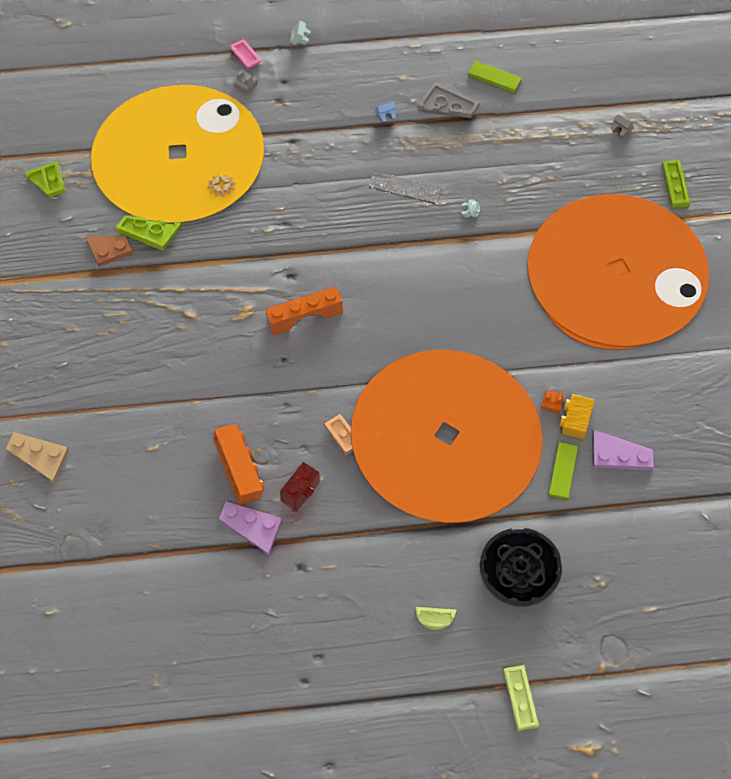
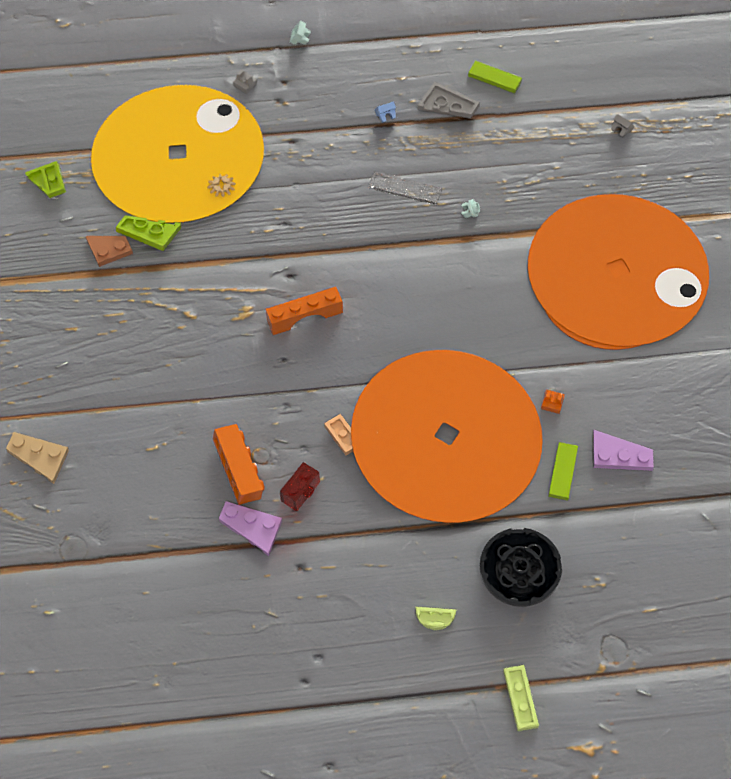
bright pink tile [230,39,262,69] -> none
yellow brick [559,394,595,440] -> none
lime tile [662,160,690,208] -> none

